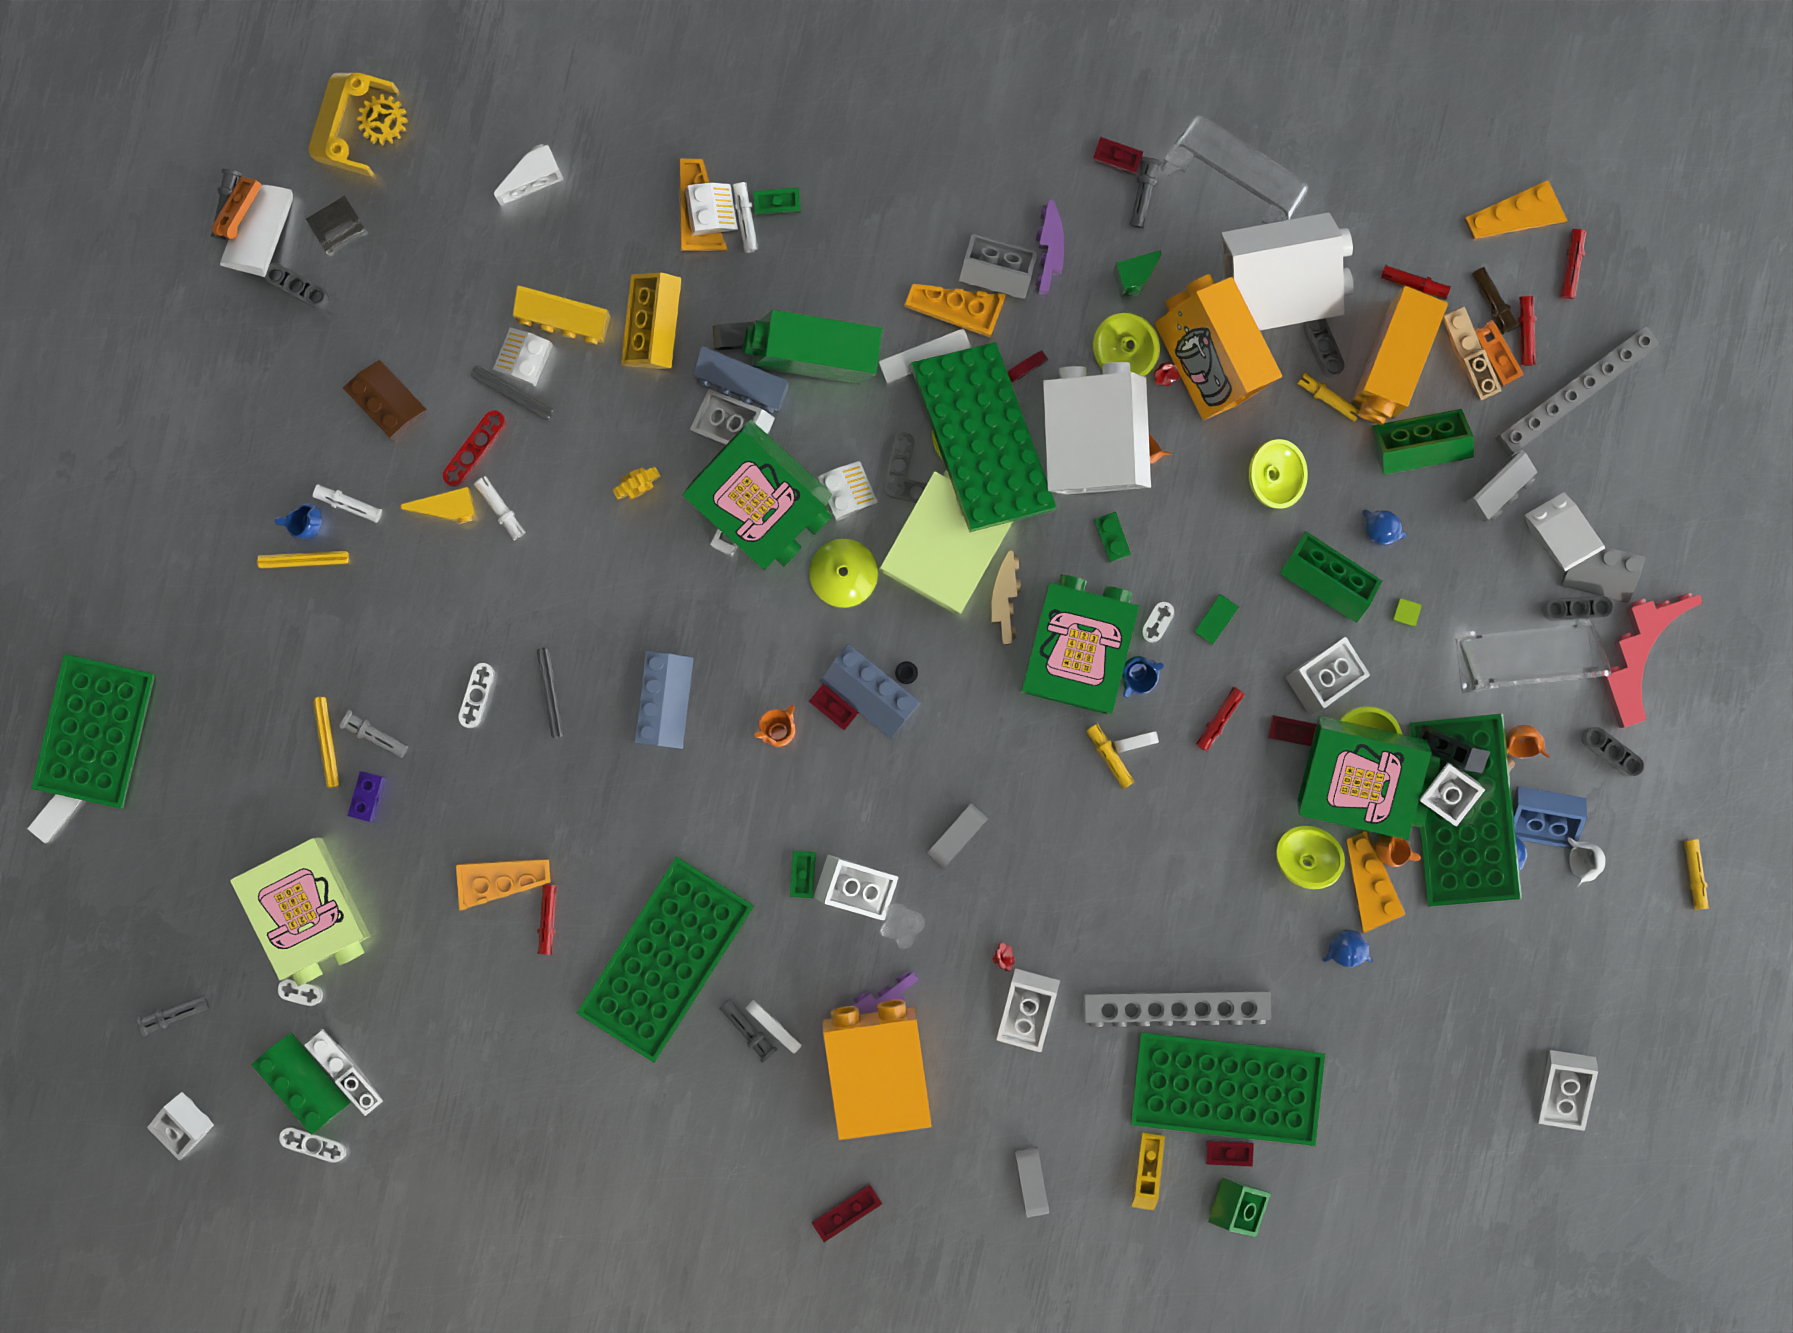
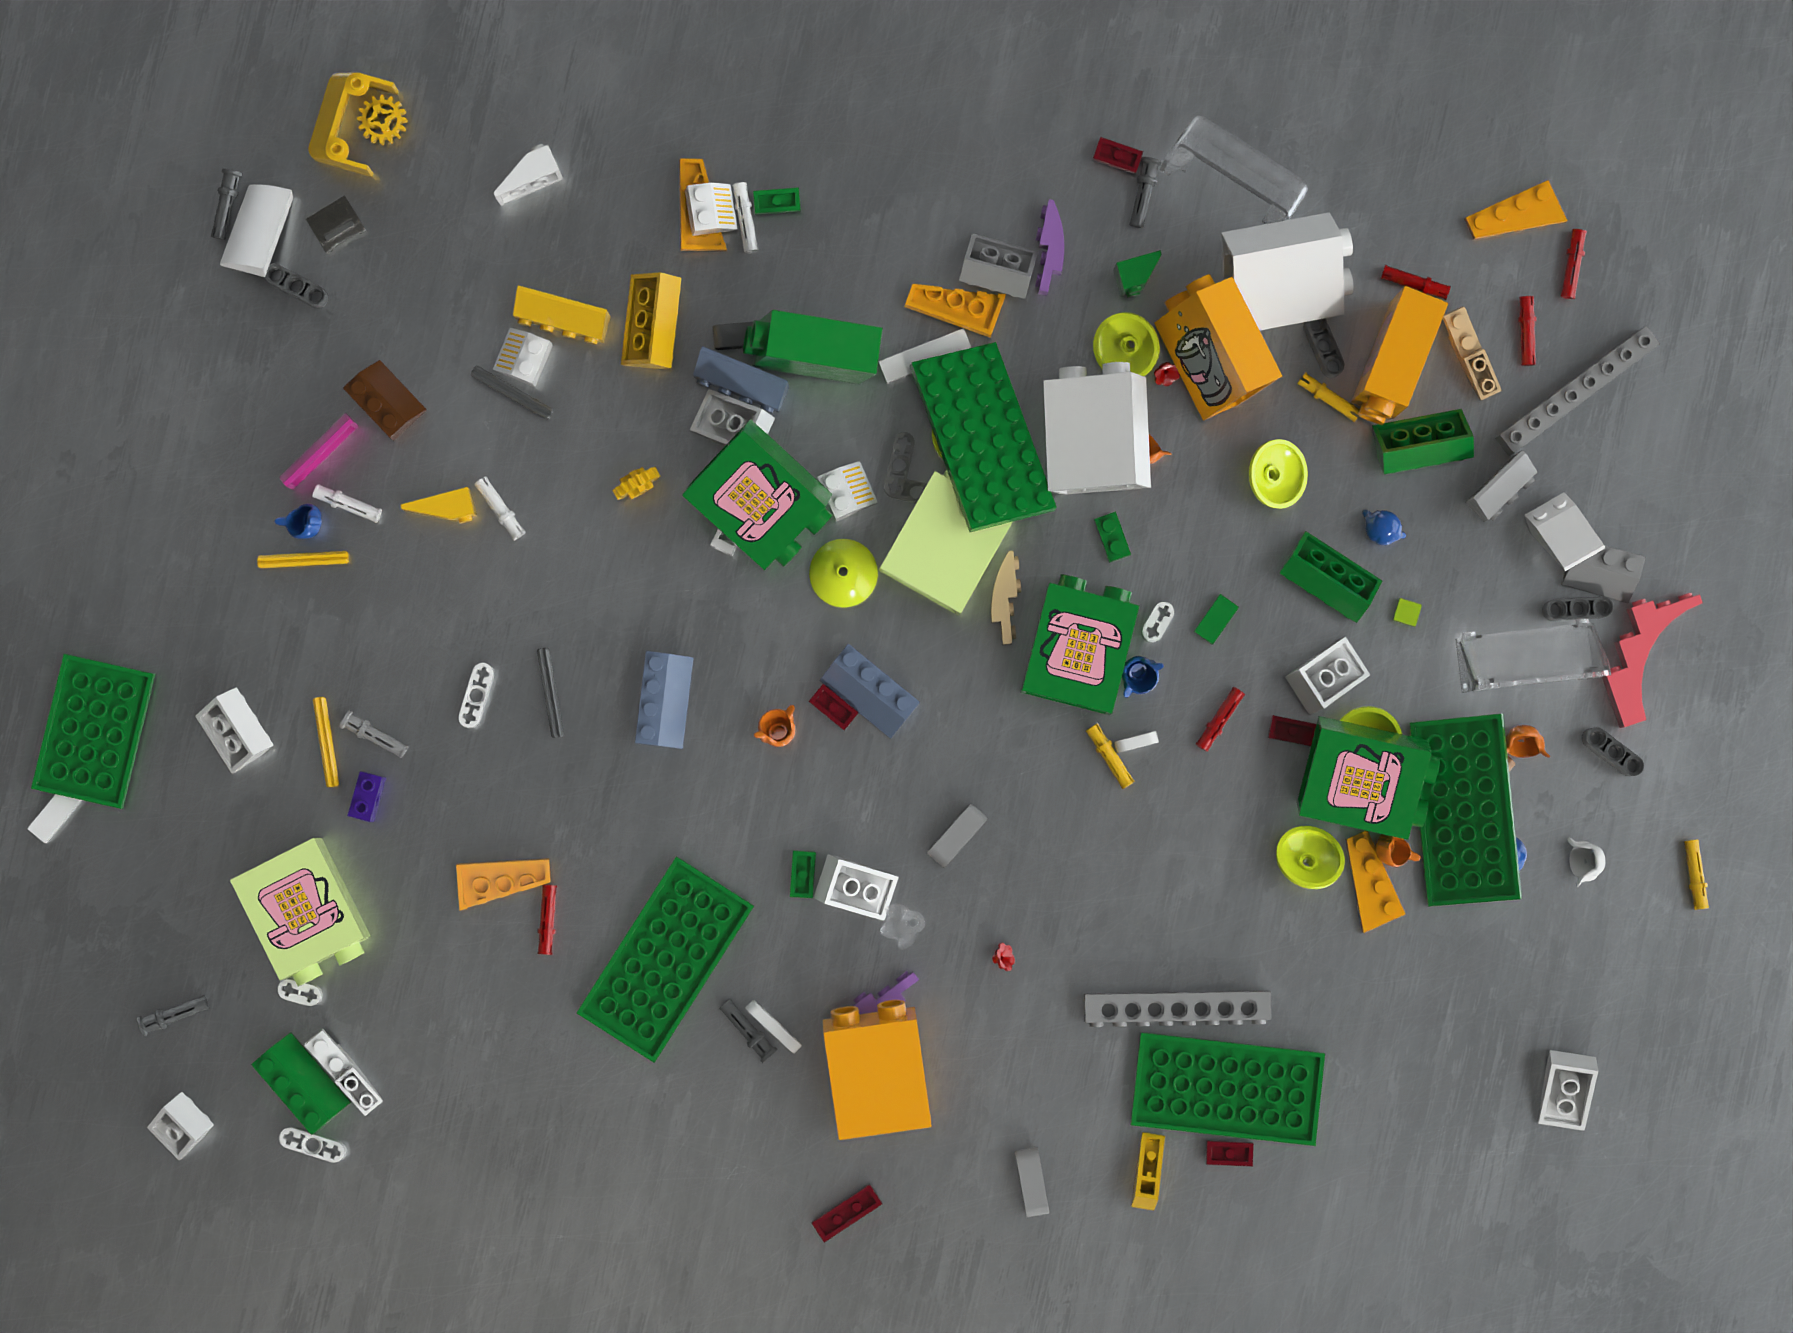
orange plate [212,176,262,239] -> none
red beam [443,410,506,487] -> none
black plate [895,661,918,684] -> none
white slope [997,968,1060,1052] -> none
dark red beam [1007,350,1049,383] -> none
green slope [1208,1178,1271,1237] -> none
blue hair [1322,930,1373,967] -> none
black slope [1418,725,1490,773] -> none
white slope [1419,763,1485,827] -> none
dark brown pin [1472,267,1520,335] -> none
orange plate [1474,320,1524,387] -> none
medium blue slope [1512,786,1587,849] -> none
none -> white slope [195,687,273,774]
none -> dark pink slope [279,413,359,490]

